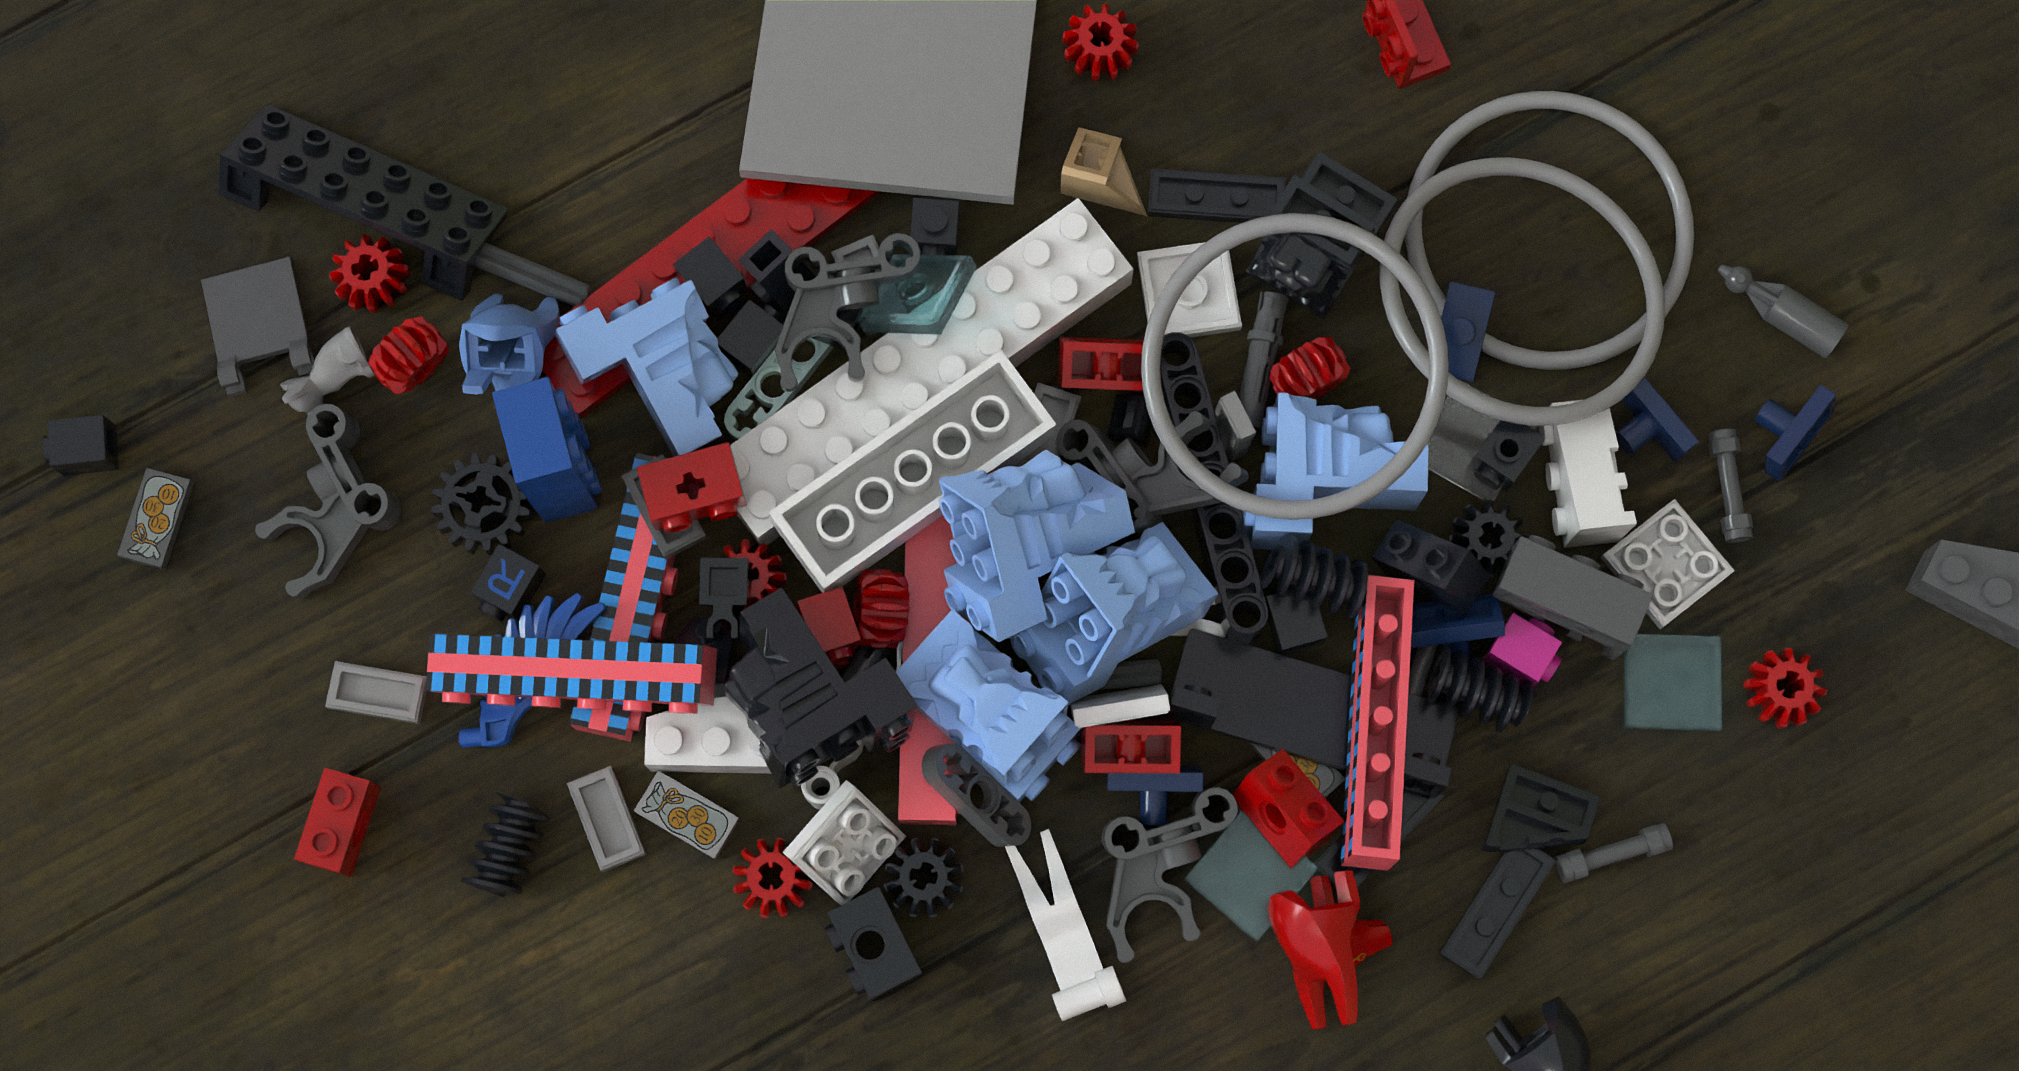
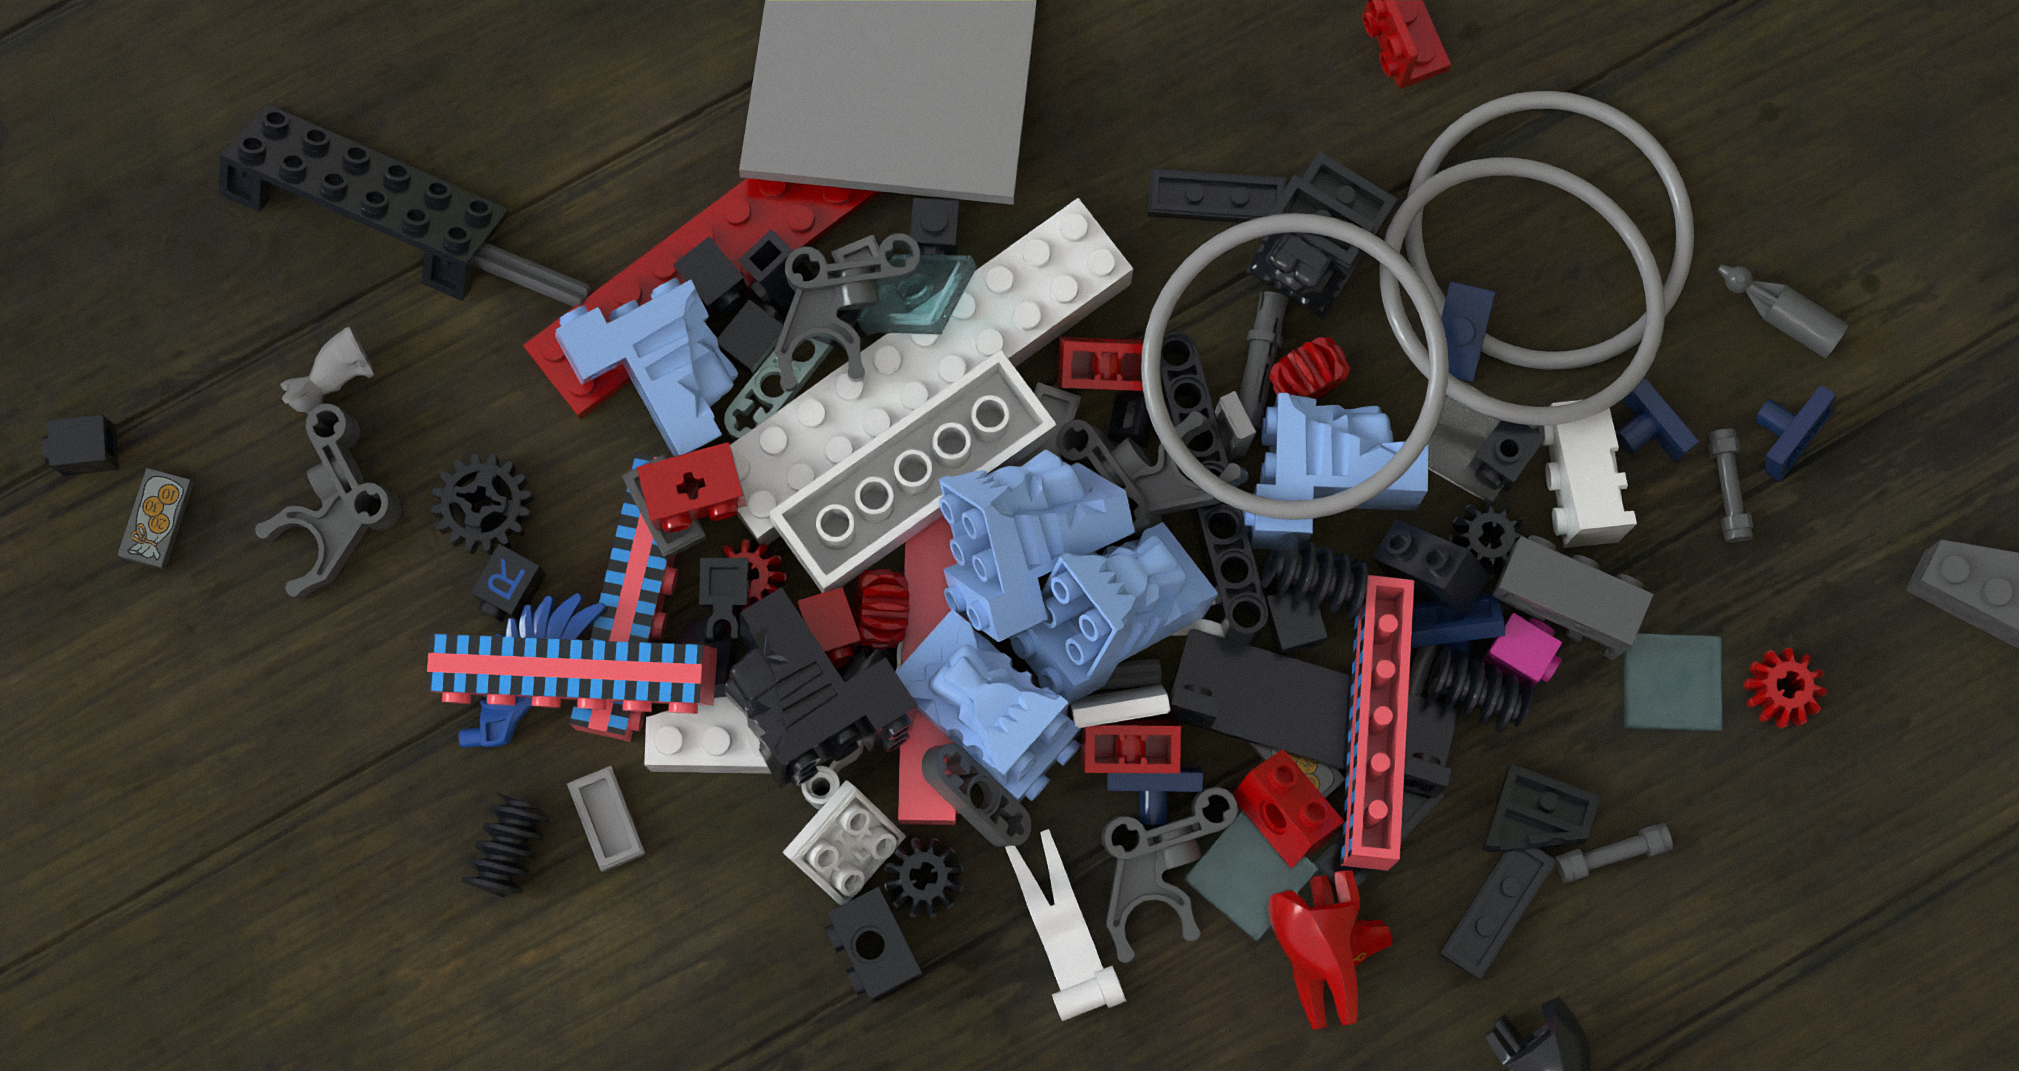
dark grey flag [201,256,315,397] -> none
red brick [294,767,381,878] -> none
light grey tile [325,661,427,724] -> none
red gear [329,234,410,314] -> none
red gear [368,316,449,394] -> none
medium blue piece [459,294,560,395] -> none
blue brick [492,377,603,523] -> none
tile [634,770,740,860] -> none
red gear [732,838,813,919] -> none
tan slope [1060,127,1147,216] -> none
red gear [1062,3,1139,82] -> none
white tile [1137,242,1242,338] -> none
white tile [1600,499,1735,629] -> none

